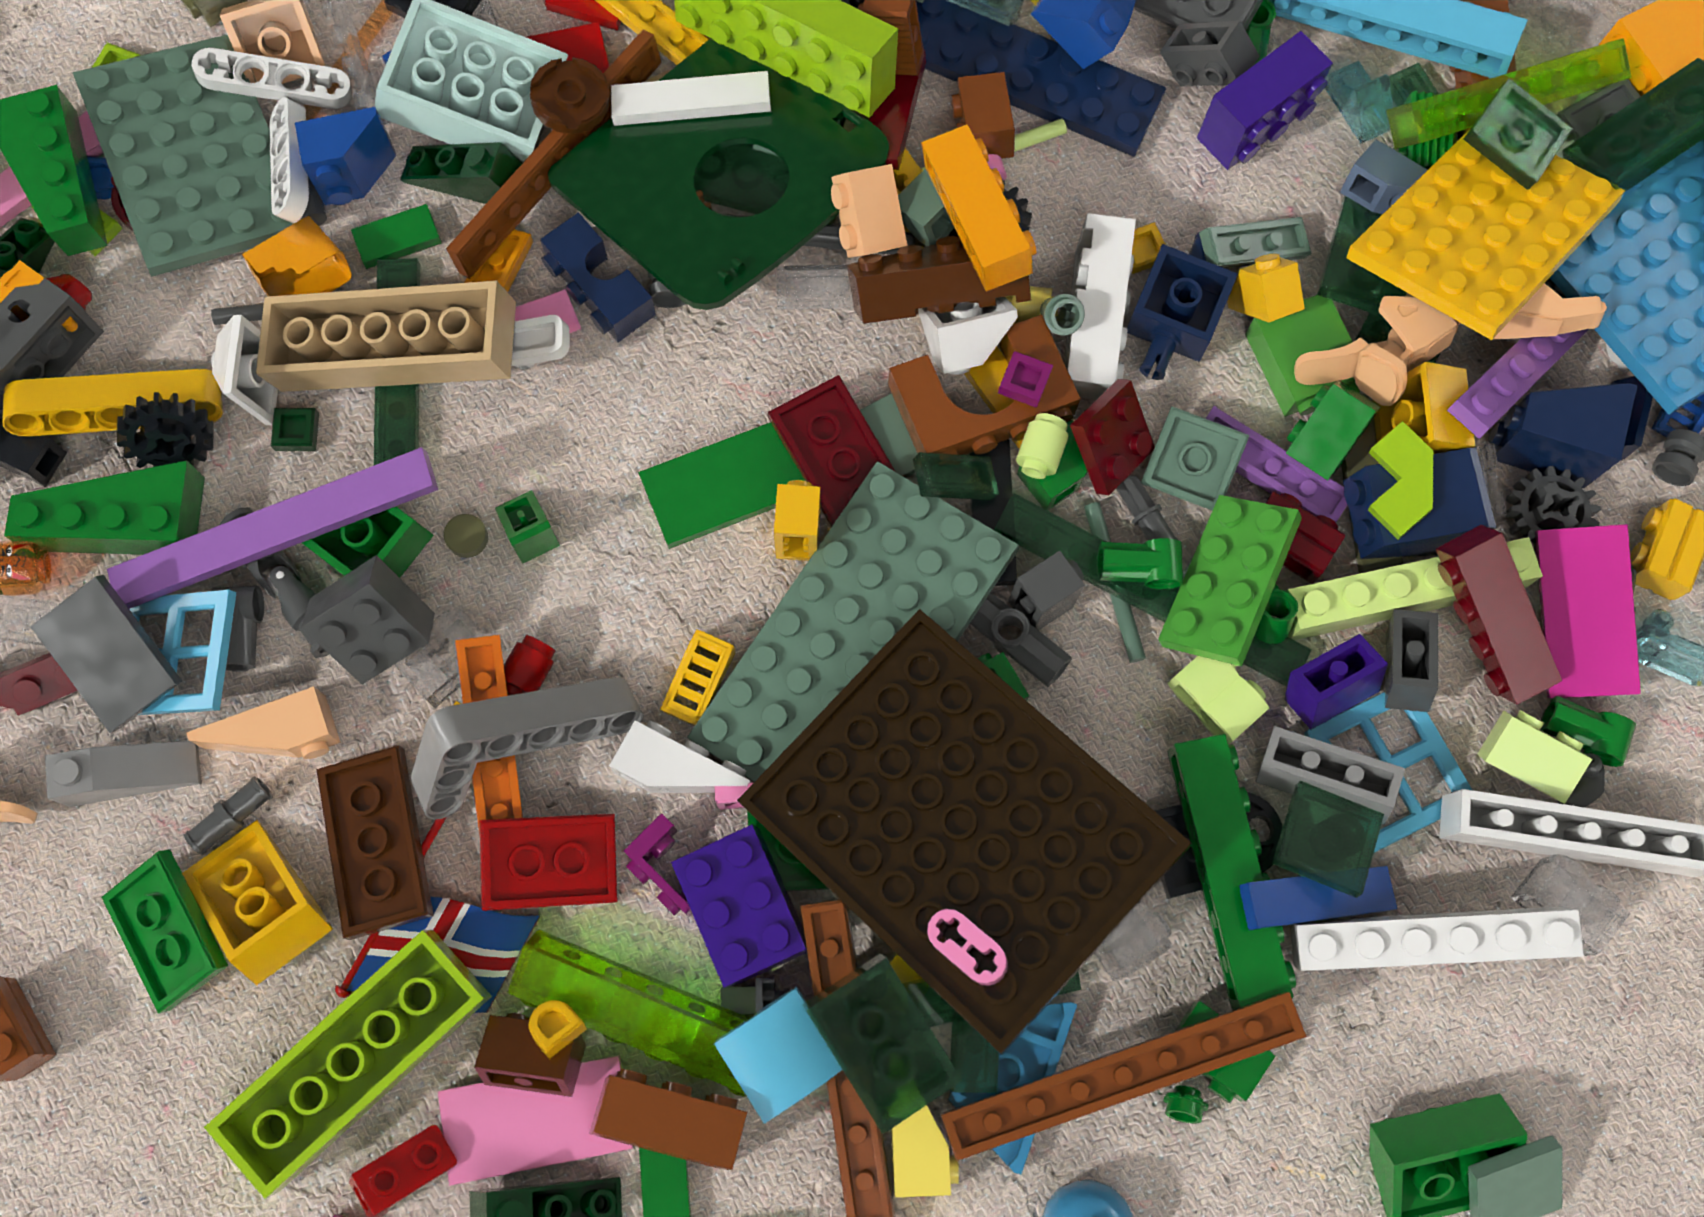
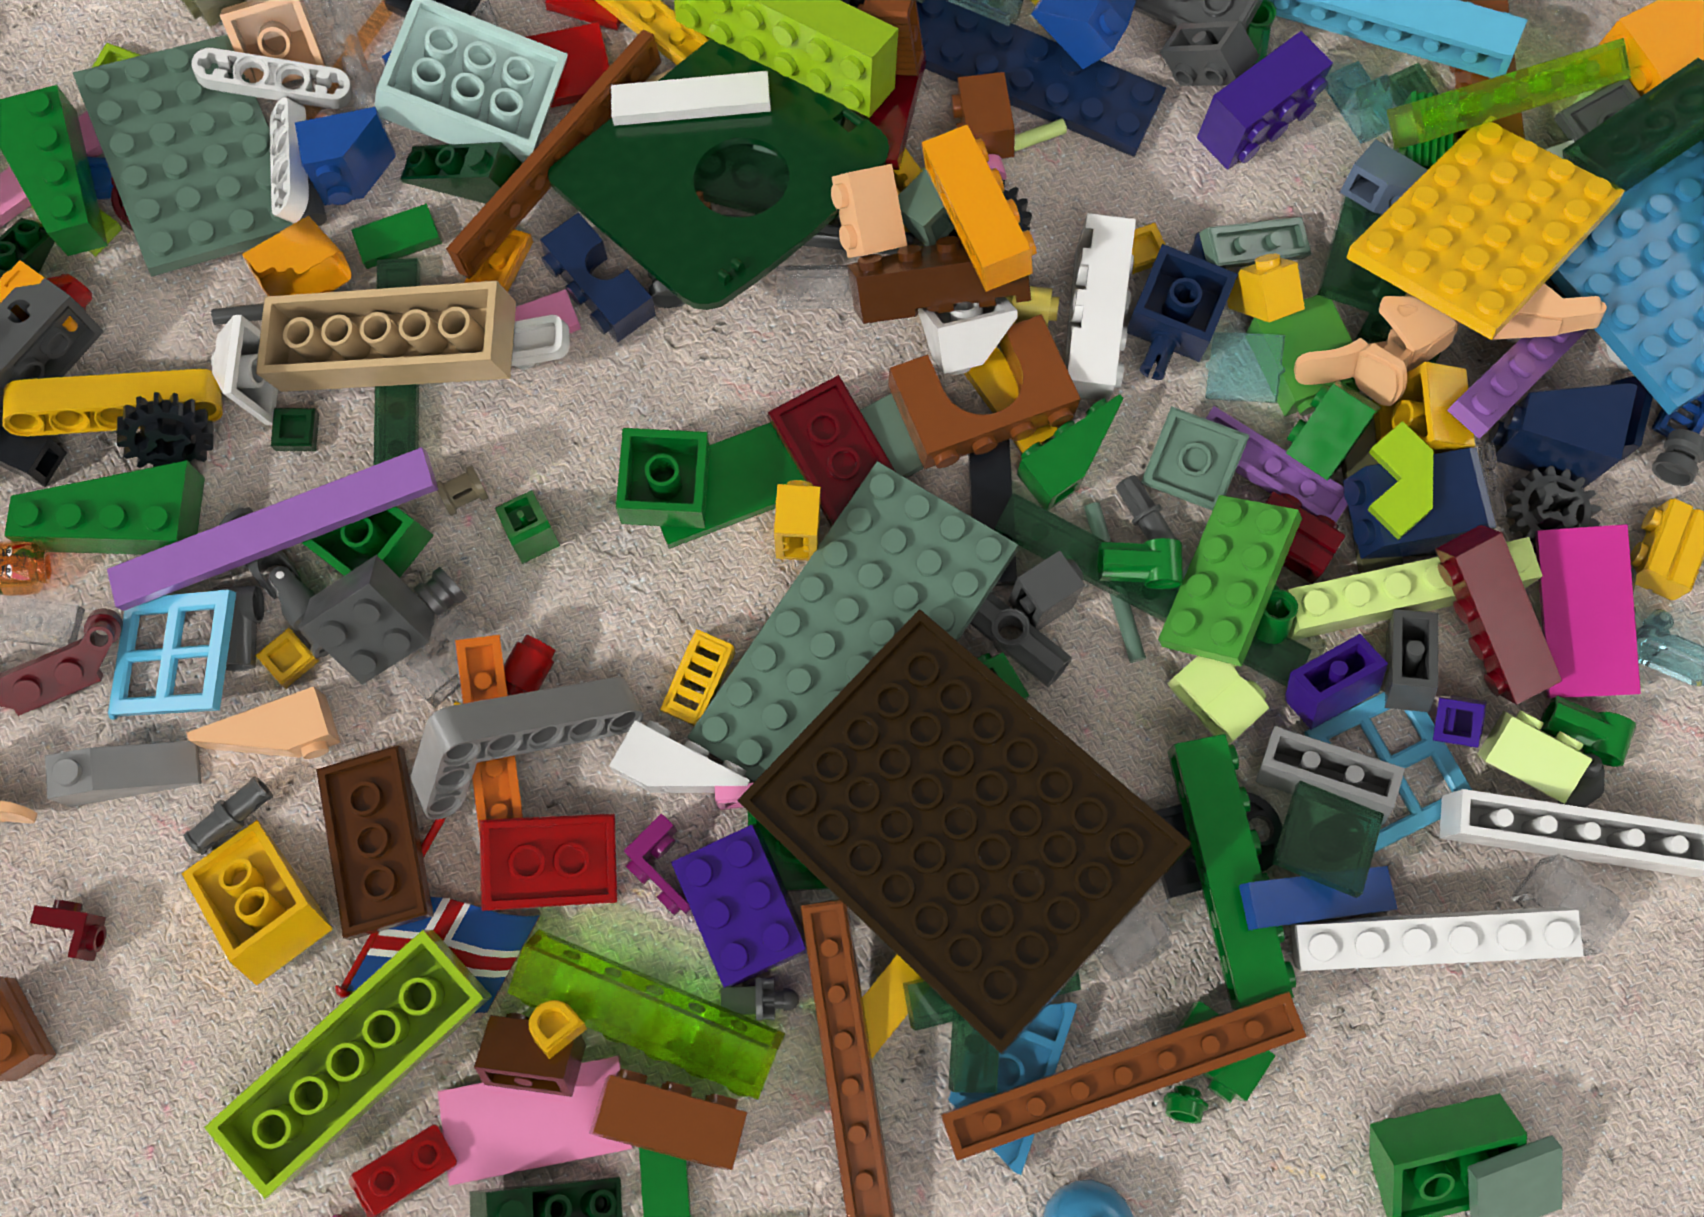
dark grey tile [31,575,182,733] -> none
green tile [101,849,229,1014] -> none
olive tile [444,514,488,558] -> none
reddish brown tile [530,58,610,134] -> none
medium azure slope [714,987,846,1124] -> none
clear green brick [802,954,963,1134] -> none
light yellow slope [888,1052,959,1198] -> none
clear green tile [913,452,999,500] -> none
bright pink beam [927,909,1008,986] -> none
magenta plate [998,351,1053,408] -> none
yellowish green brick [1016,413,1069,479] -> none
sand green cone [1040,294,1085,336] -> none
dark red plate [1070,379,1155,496] -> none
clear green plate [1463,78,1573,190] -> none
none -> dark red bracket [30,899,107,961]
none -> yellow tile [255,627,319,689]
none -> flat silver wheel [413,567,467,620]
none -> dark tan bush [436,465,489,516]
none -> green brick [616,428,710,528]
none -> clear light blue piece [1205,332,1285,403]
none -> dark purple brick [1433,695,1487,748]

